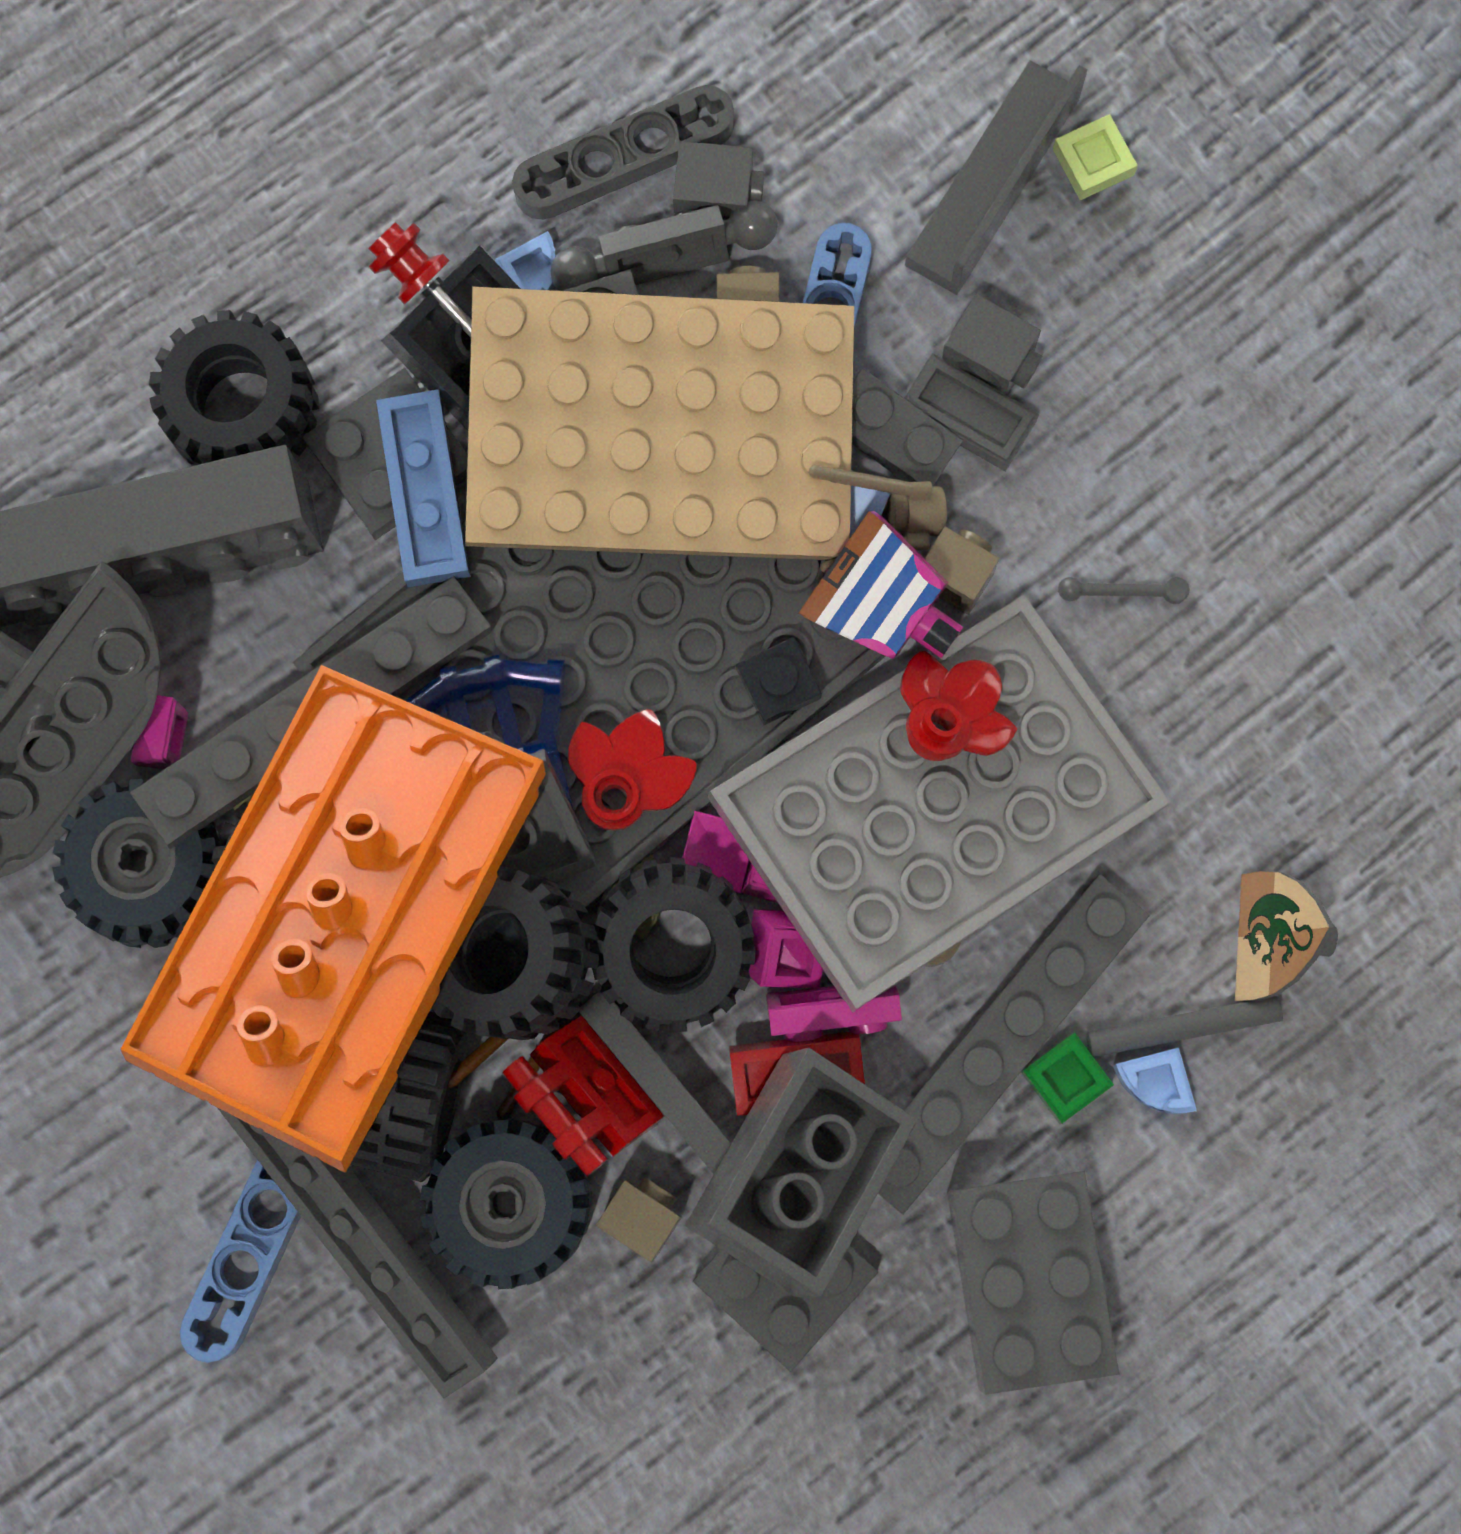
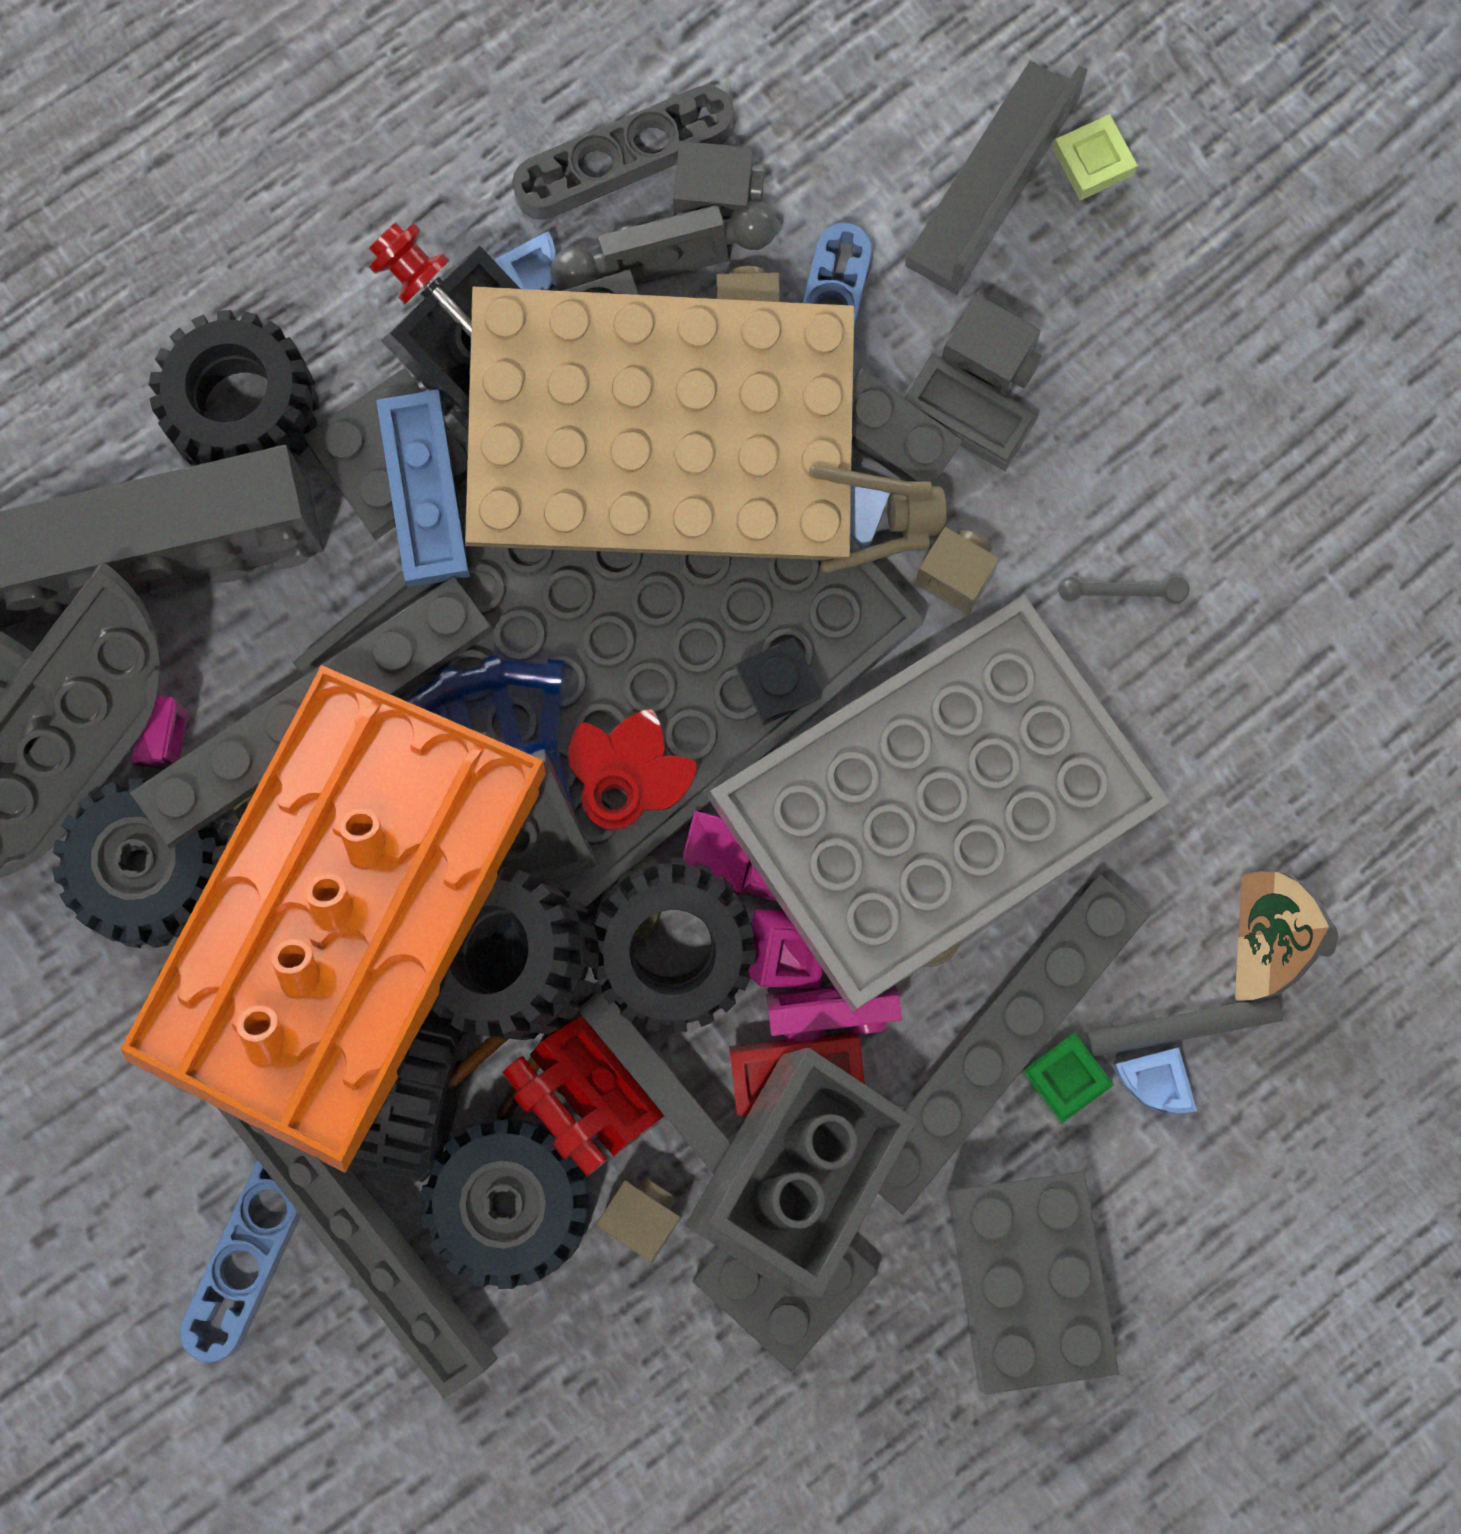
torso [799,511,964,659] -> none
red plate [900,651,1017,761] -> none

